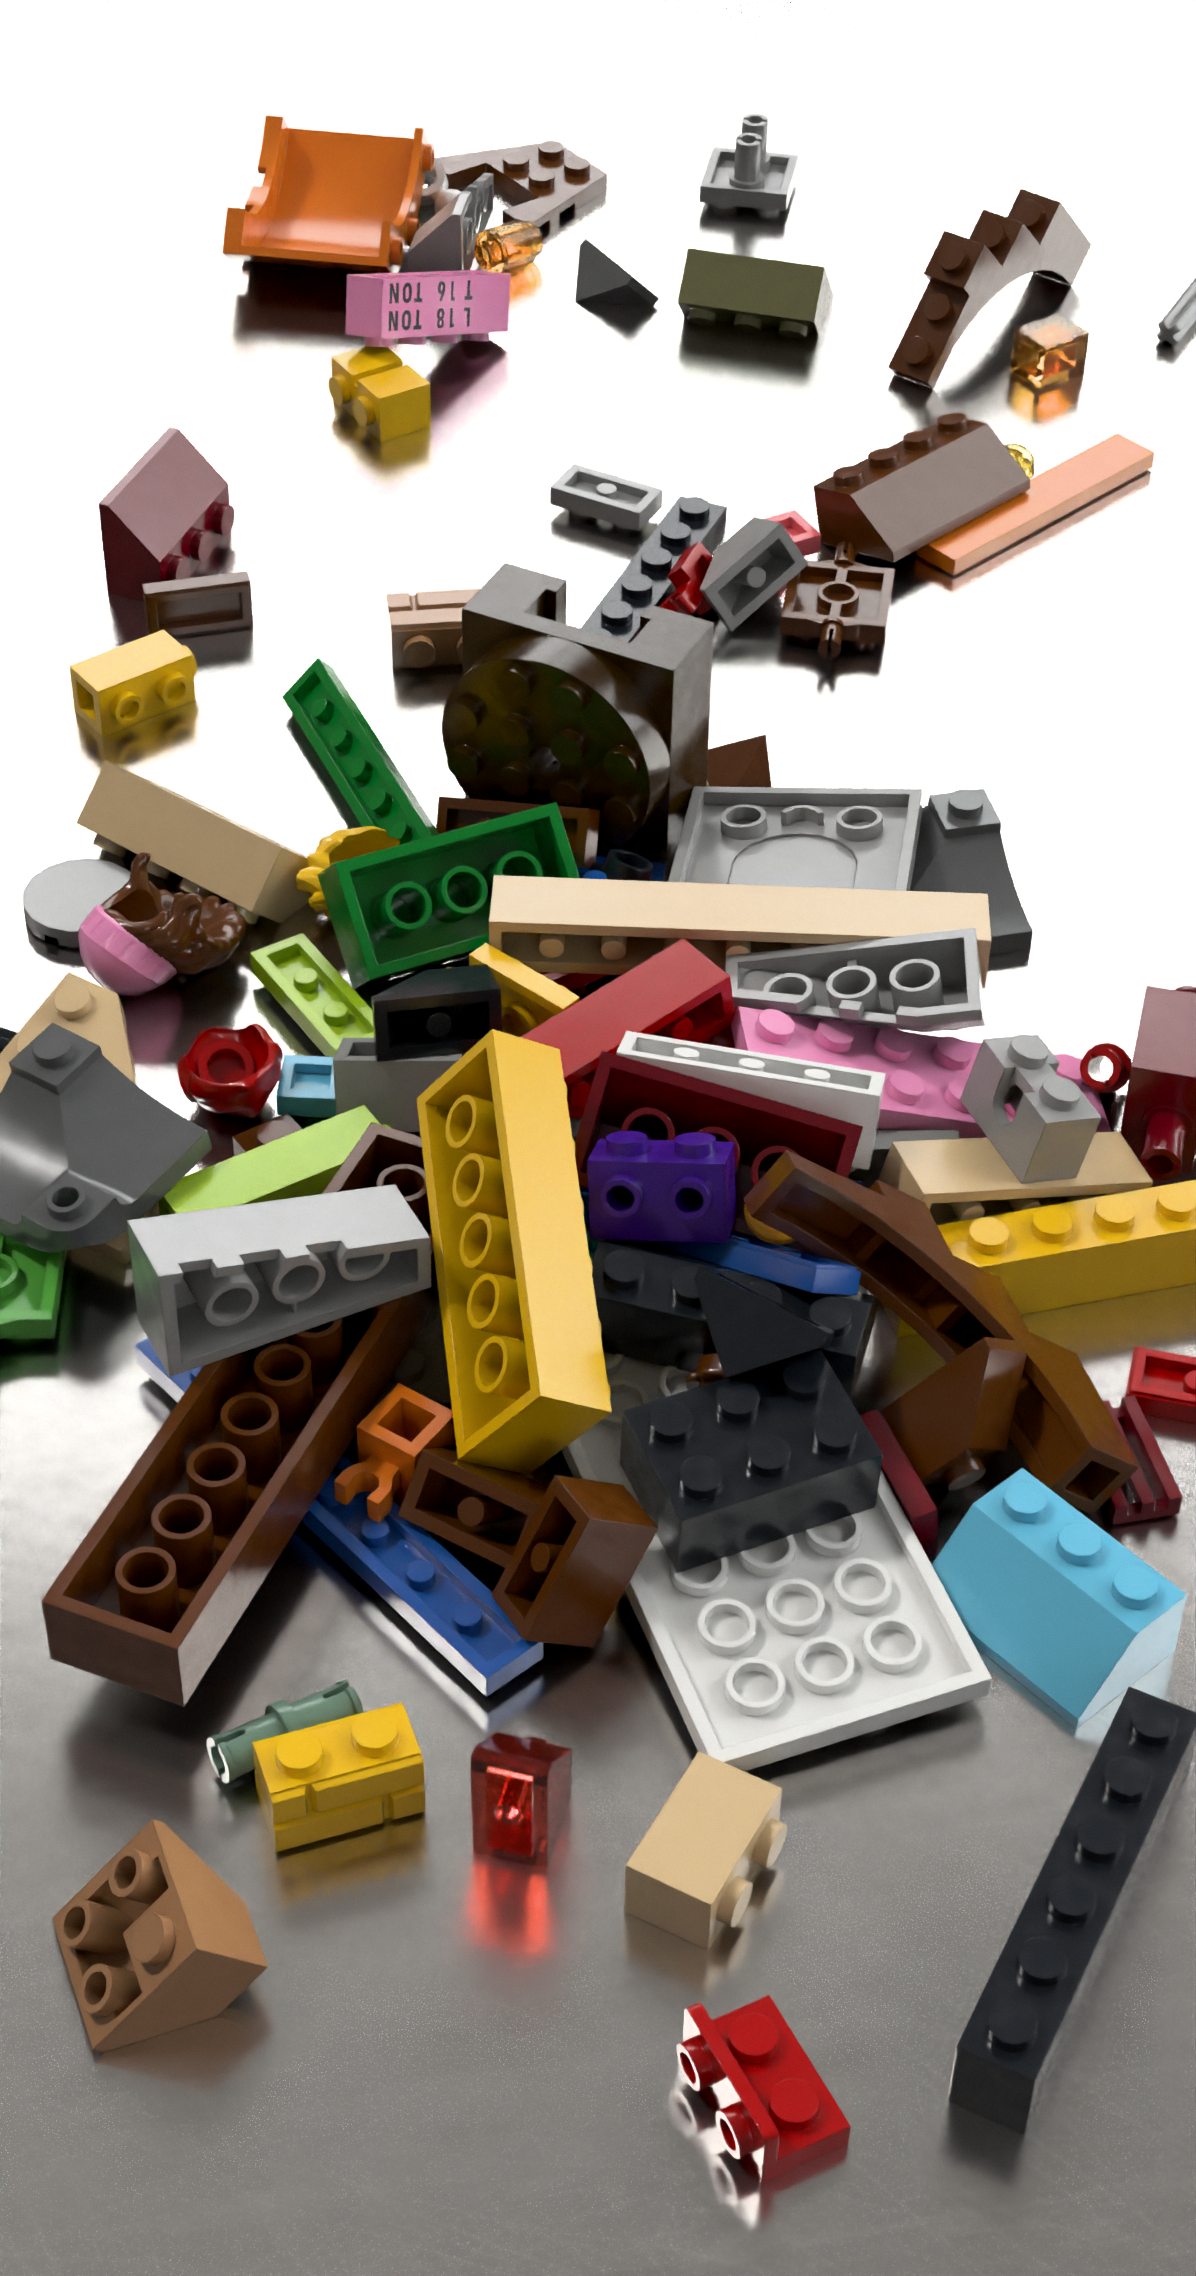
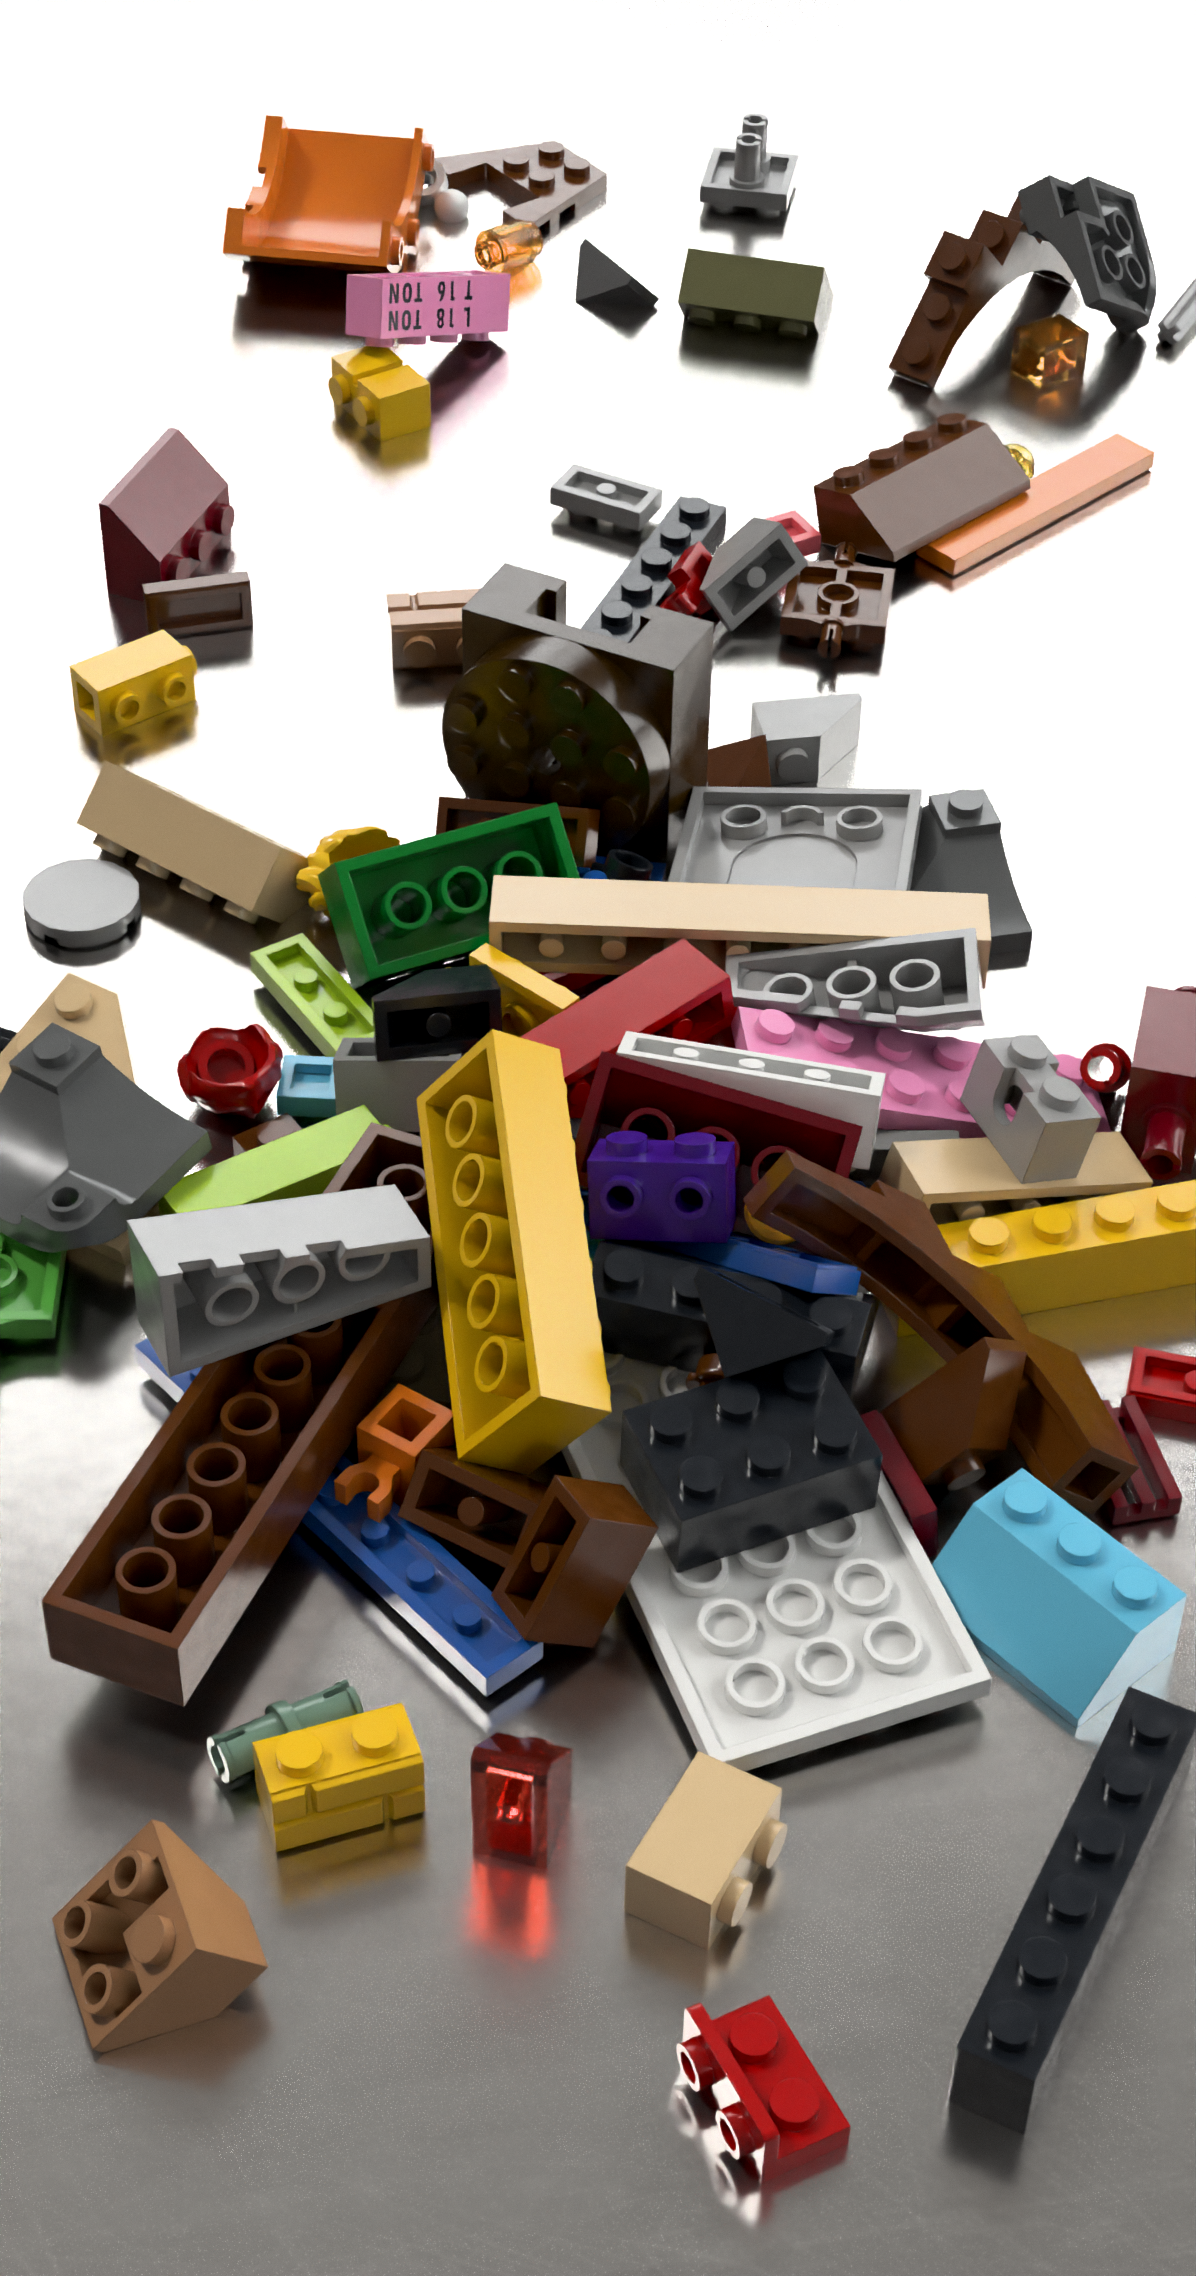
reddish brown hair [78,852,247,996] -> none
green plate [282,658,439,845] -> none
light grey wedge [400,173,494,273] -> none
none -> slope [750,692,862,785]
none -> dark grey slope [1018,175,1157,334]

